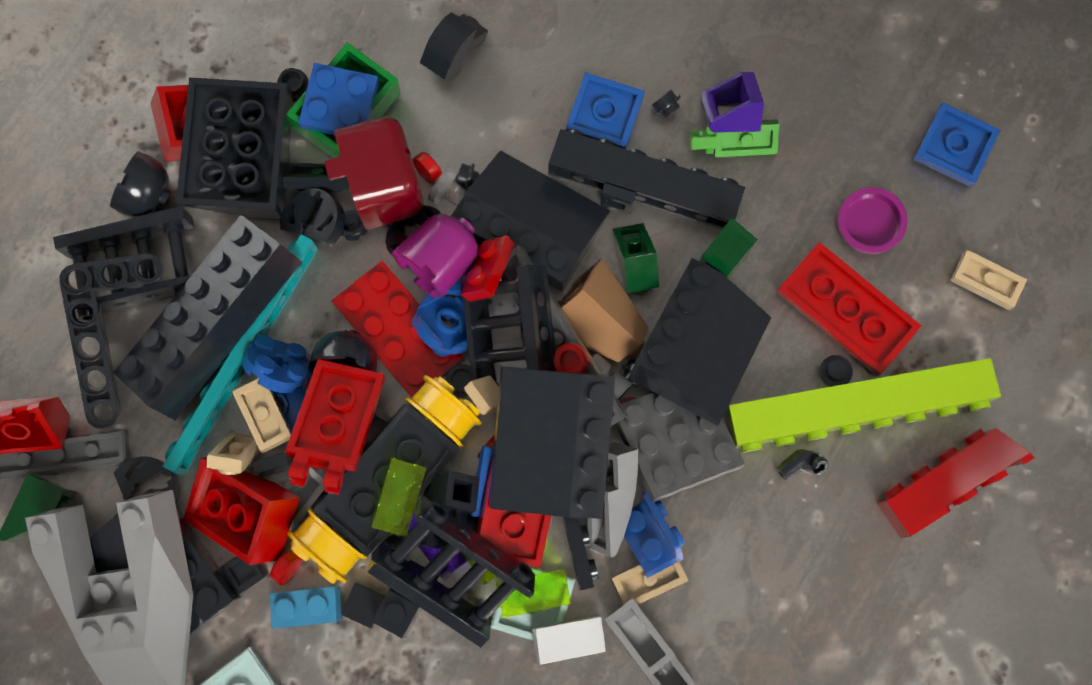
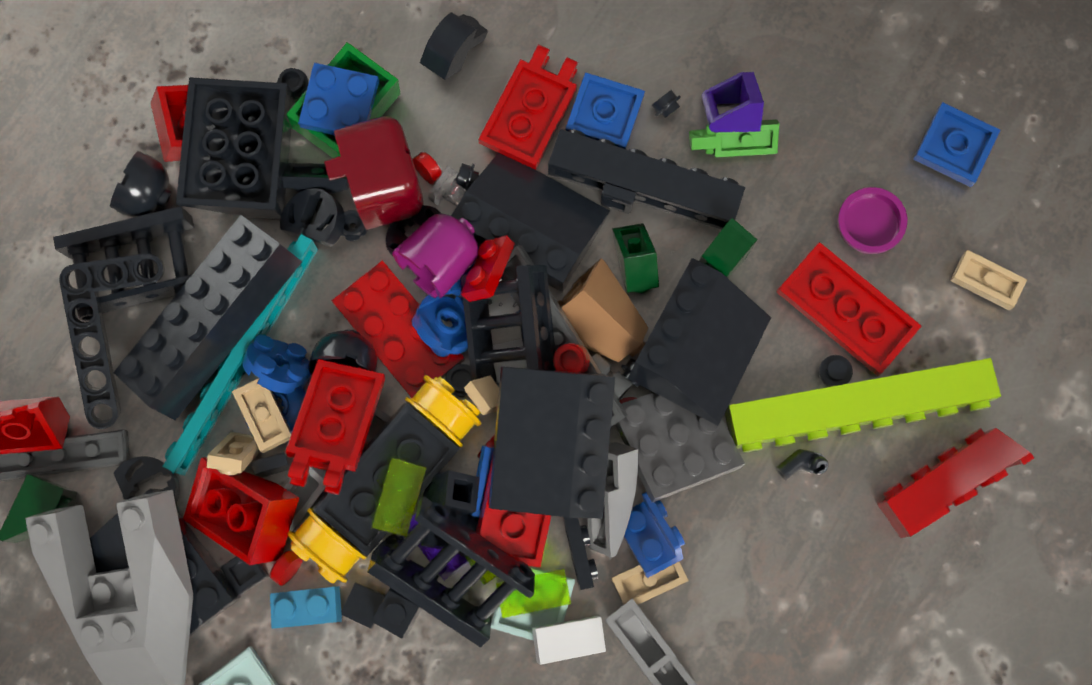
none -> red tile [478,44,578,170]

